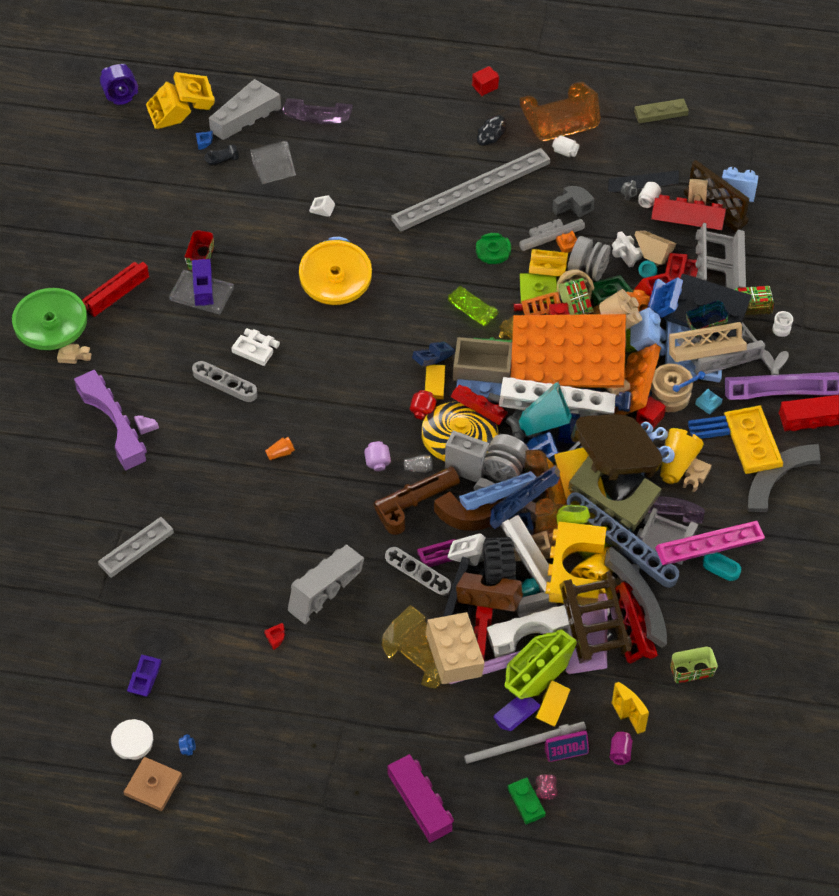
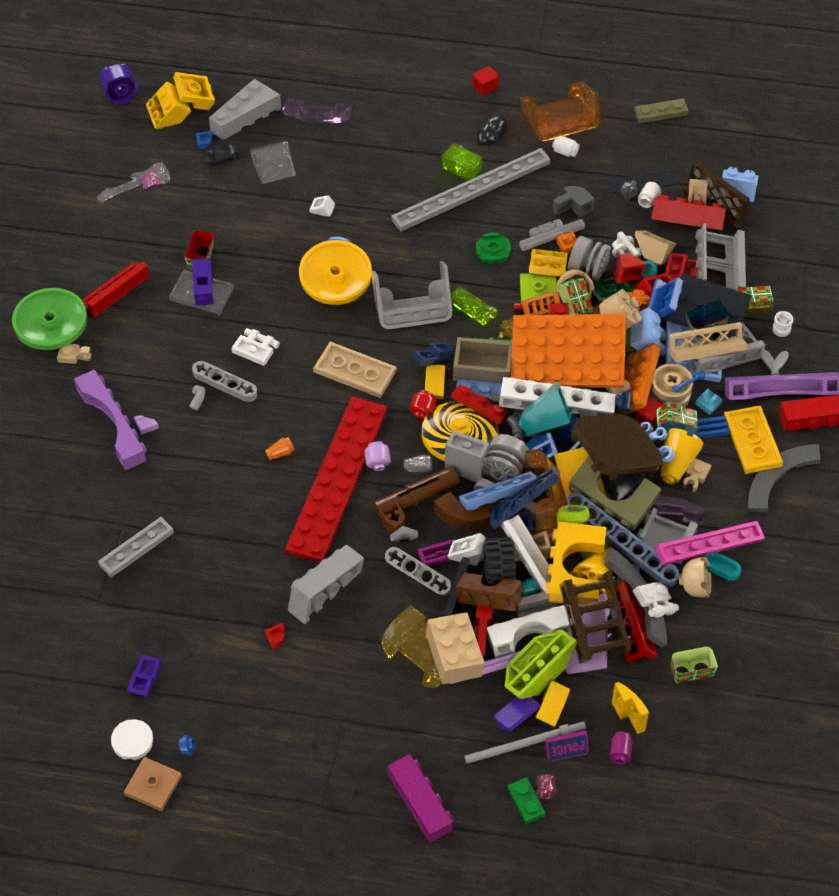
none -> clear piece [97,163,170,203]
none -> light grey arm [189,385,206,411]
none -> red plate [285,397,387,563]
none -> tan tile [313,342,397,398]
none -> light grey windscreen [371,261,452,329]
none -> light grey tile [390,526,418,543]
none -> clear neon green brick [442,143,483,181]
none -> red slope [614,253,646,284]
none -> white plate [633,581,679,618]
none -> piece [656,402,698,436]
none -> tan cylinder [679,557,711,598]

